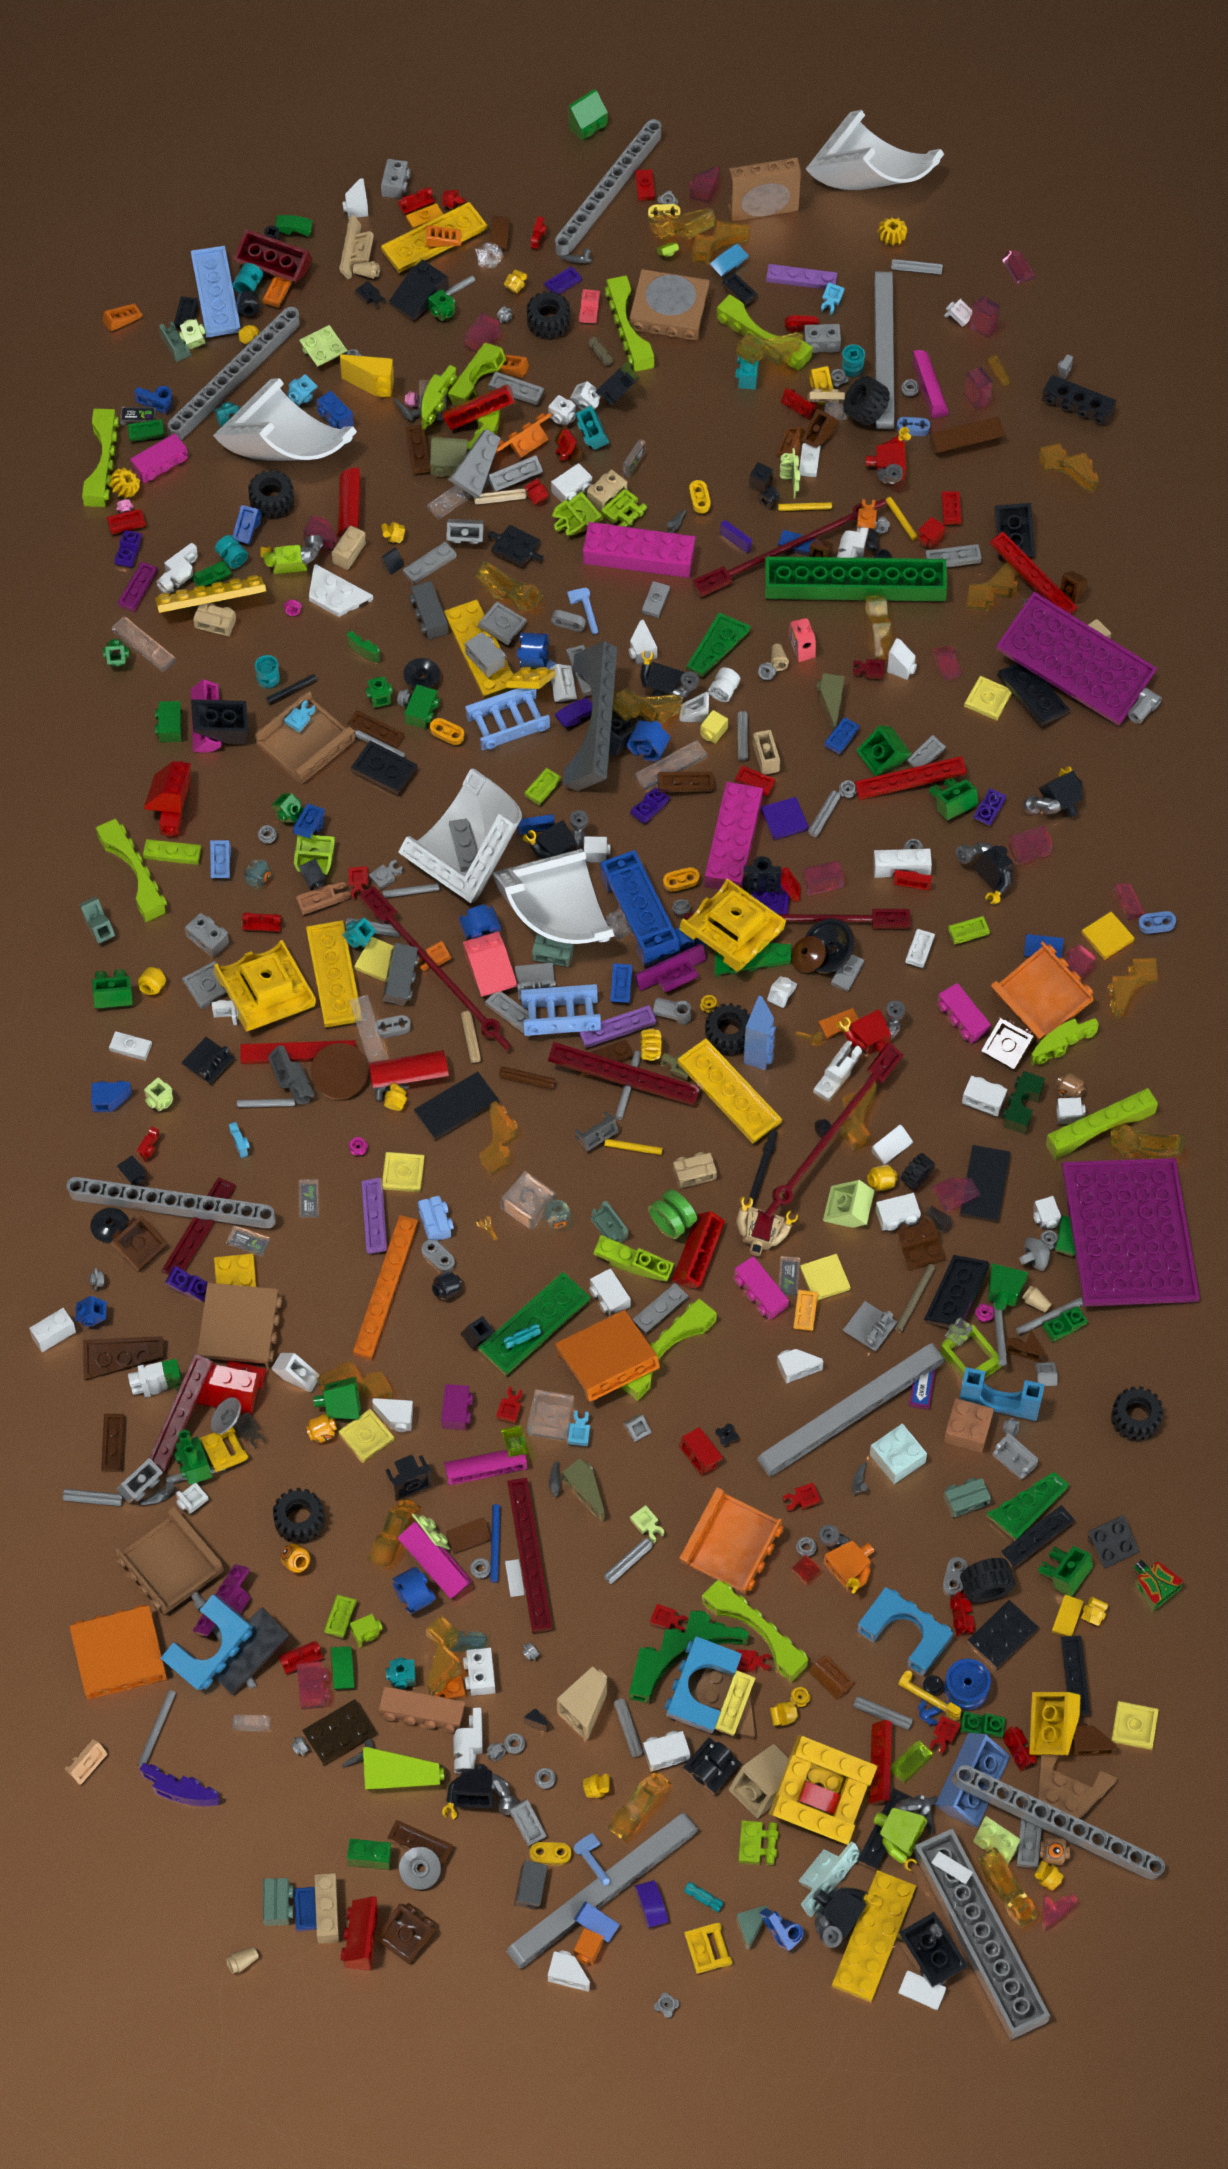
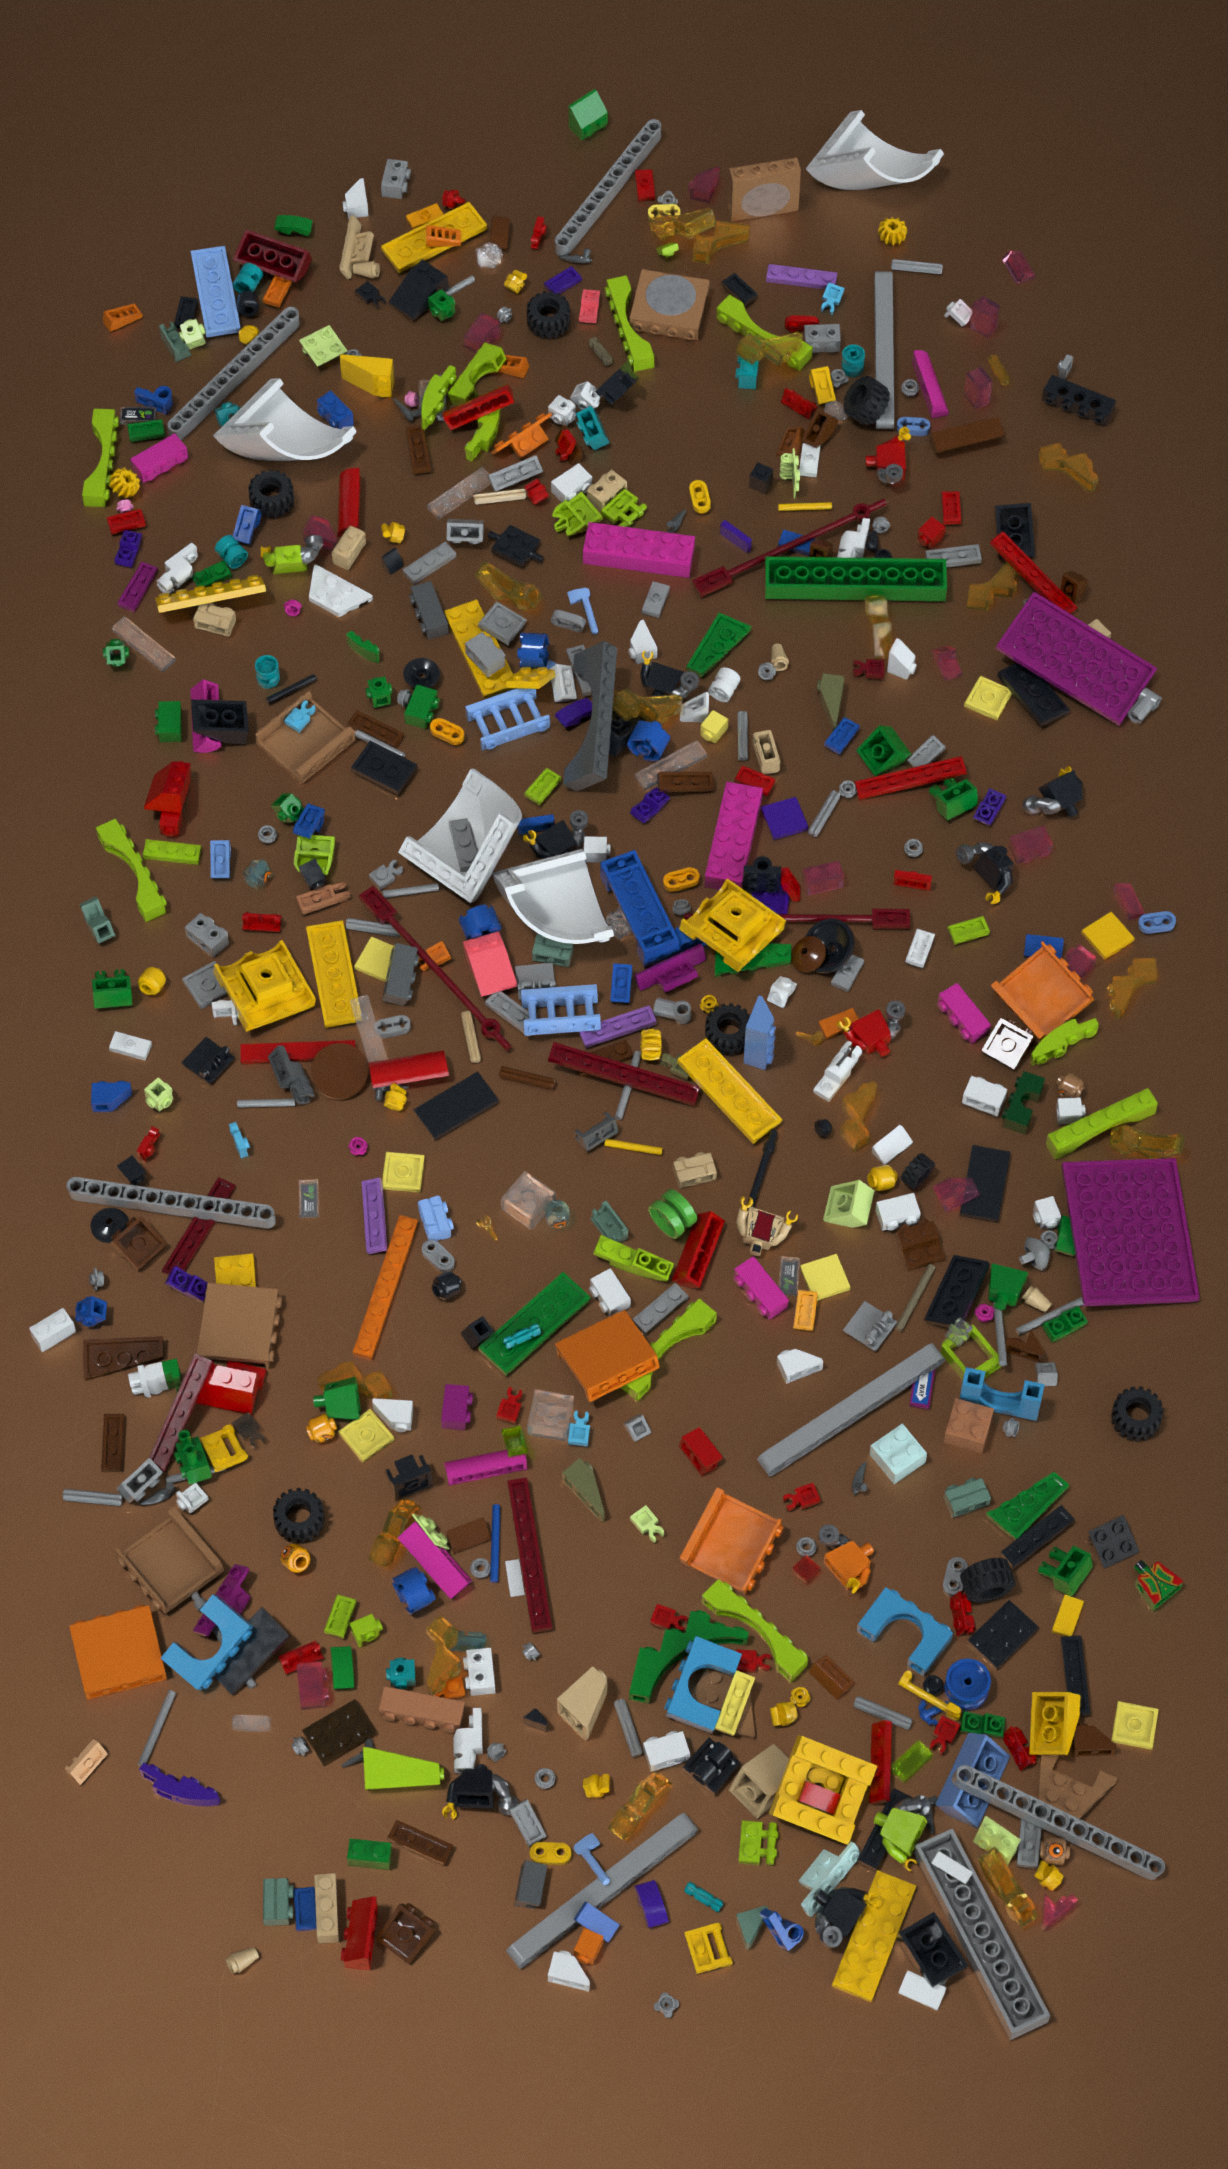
light grey dish [211,1397,241,1434] -> none
clear tile [226,1225,270,1257] -> none
black bush [264,226,280,241] -> none
white slope [272,1353,321,1392] -> none
medium azure brick [287,374,318,406] -> none
teal brick [342,917,376,949] -> none
red plate [348,866,369,900] -> none
red hinge [397,187,435,215] -> none
light grey dish [399,1847,441,1890] -> none
olive slope [430,437,468,477] -> none
light grey wing [448,429,501,498] -> none
clear yellow arch [479,1101,519,1175] -> none
light grey plate [489,372,544,405] -> none
light grey plate [504,1733,525,1754] -> none
dark grey bar [549,1461,561,1498] -> none
light grey axle [604,1538,653,1584] -> none
clear tile [623,439,645,477] -> none
dark azure slope [710,243,749,278] -> none
black plate [715,1423,738,1446] -> none
black wheel [758,486,780,508] -> none
dark red bar [763,1042,904,1219] -> none
coral torso [788,618,816,662] -> none
tan plate [807,389,845,403] -> none
orange plate [857,499,877,529] -> none
white arch [873,849,932,878] -> none
yellow bar [885,497,917,541] -> none
clear smoke cone [925,1206,954,1233] -> none
light grey hinge [992,1433,1038,1481] -> none
yellow piece [1081,1597,1108,1626] -> none

